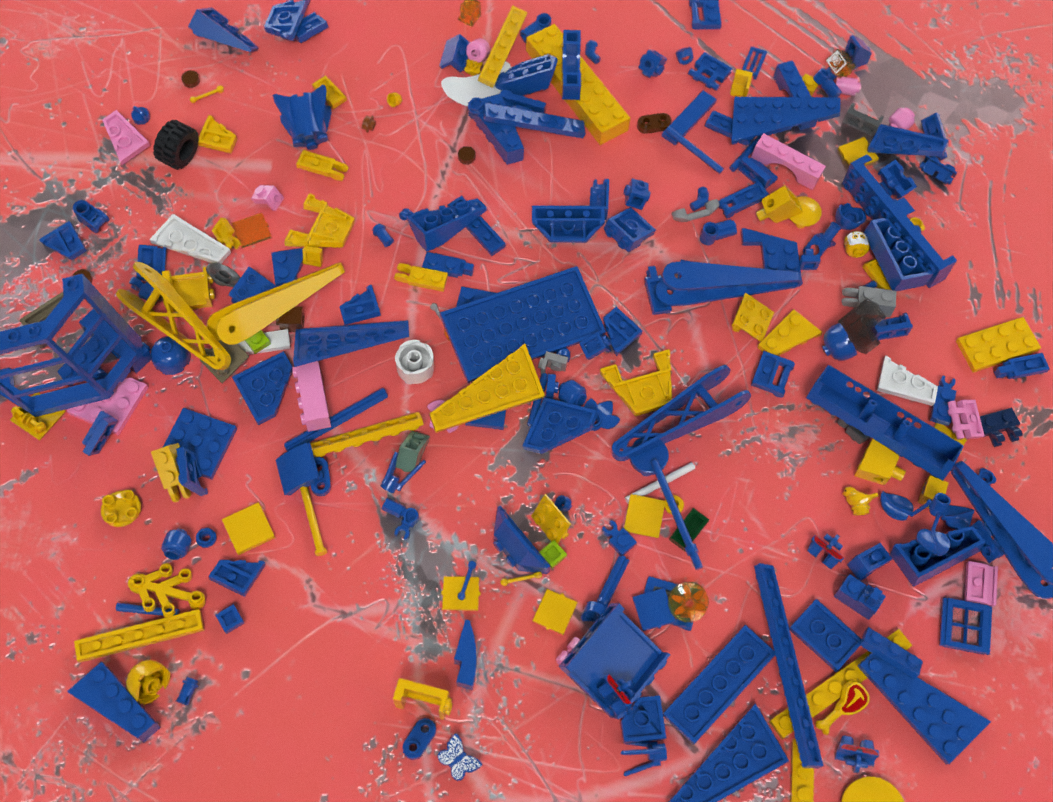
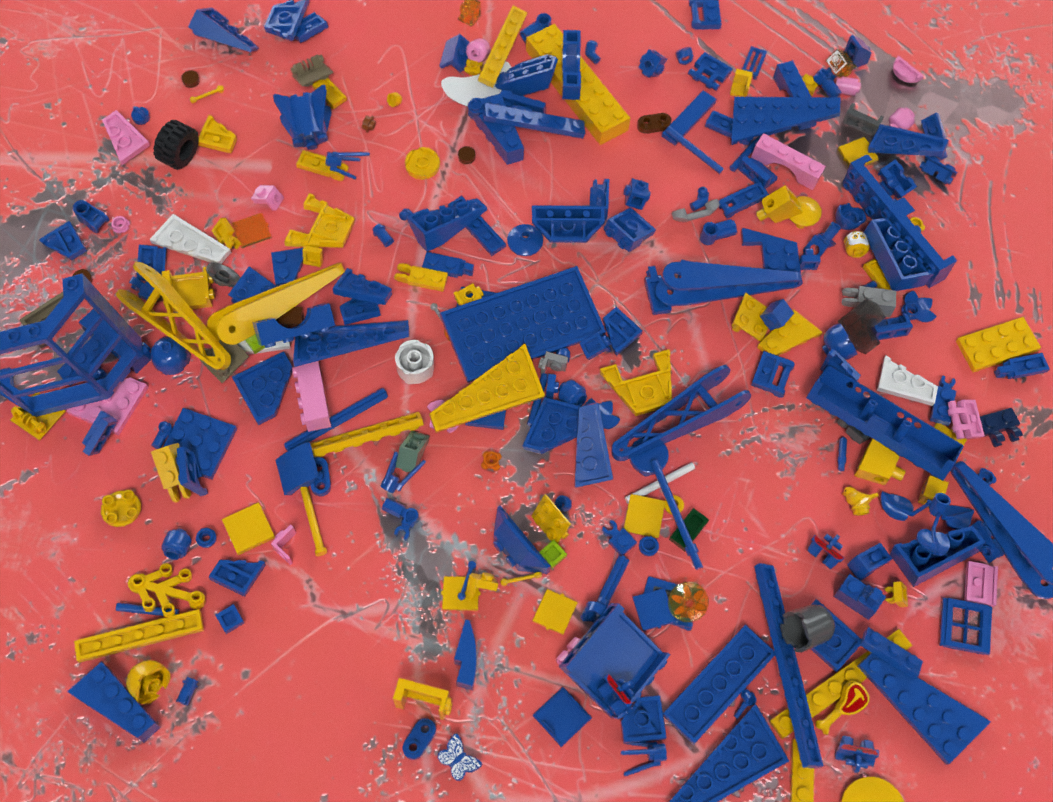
none -> bright pink plate [111,216,130,233]
none -> blue arm [151,421,172,449]
none -> blue arch [253,303,335,348]
none -> bright pink bracket [271,525,296,565]
none -> dark tan hinge [290,54,333,87]
none -> blue plant [325,151,370,179]
none -> blue wing [333,268,392,305]
none -> yellow tile [405,147,440,180]
none -> yellow brick [453,283,484,306]
none -> yellow plate [467,572,499,600]
none -> orange plate [481,451,502,471]
none -> blue dish [507,224,543,256]
none -> blue piece [532,687,592,747]
none -> blue wing [574,402,613,488]
none -> blue plate [639,536,659,556]
none -> blue hand [734,689,756,719]
none -> blue brick [760,299,794,330]
none -> dark grey cylinder [780,605,835,653]
none -> blue wing [820,348,861,388]
none -> blue piece [837,437,847,471]
none -> yellow tile [885,581,908,607]
none -> bright pink plate [893,56,924,83]
none -> blue plate [901,291,936,323]

